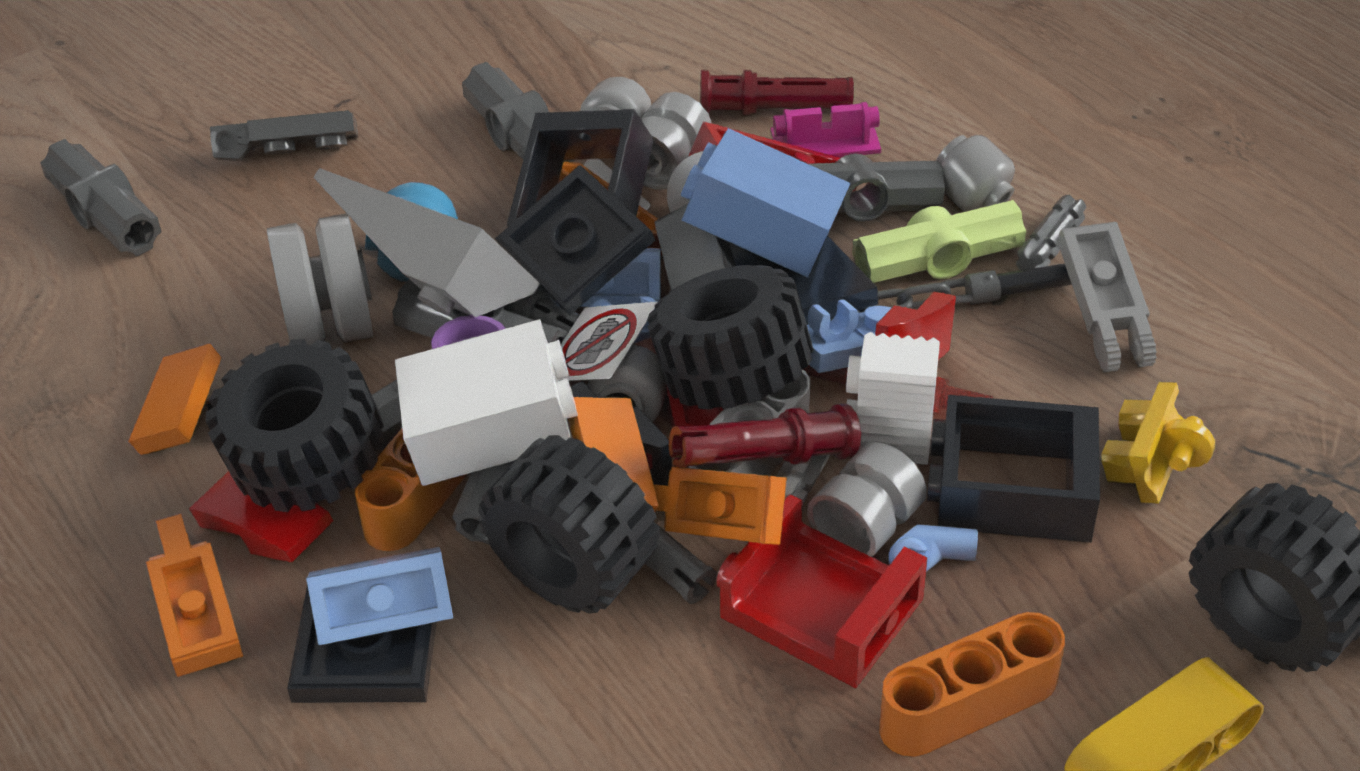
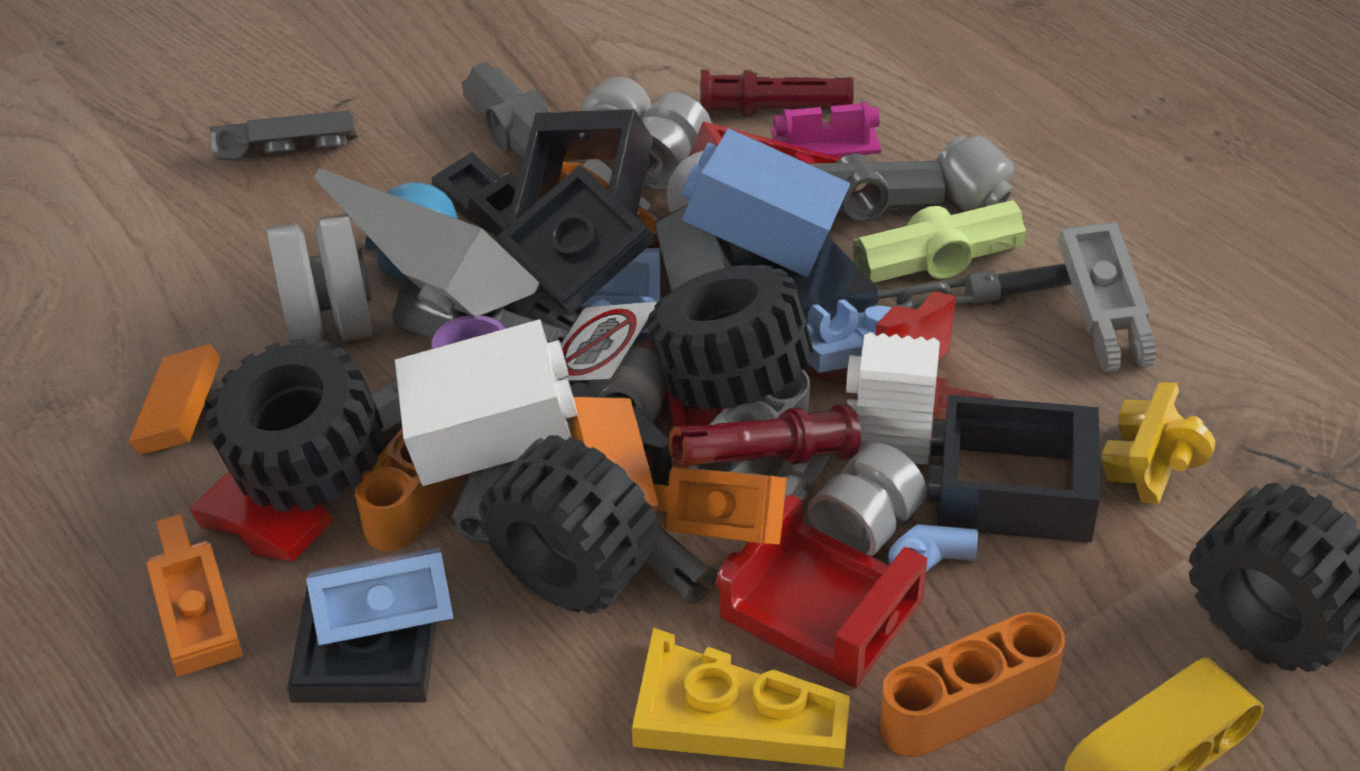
dark grey piece [40,139,162,256] -> none
dark grey axle [1016,194,1087,270] -> none
none -> black slope [431,152,518,235]
none -> yellow wing [632,627,850,768]

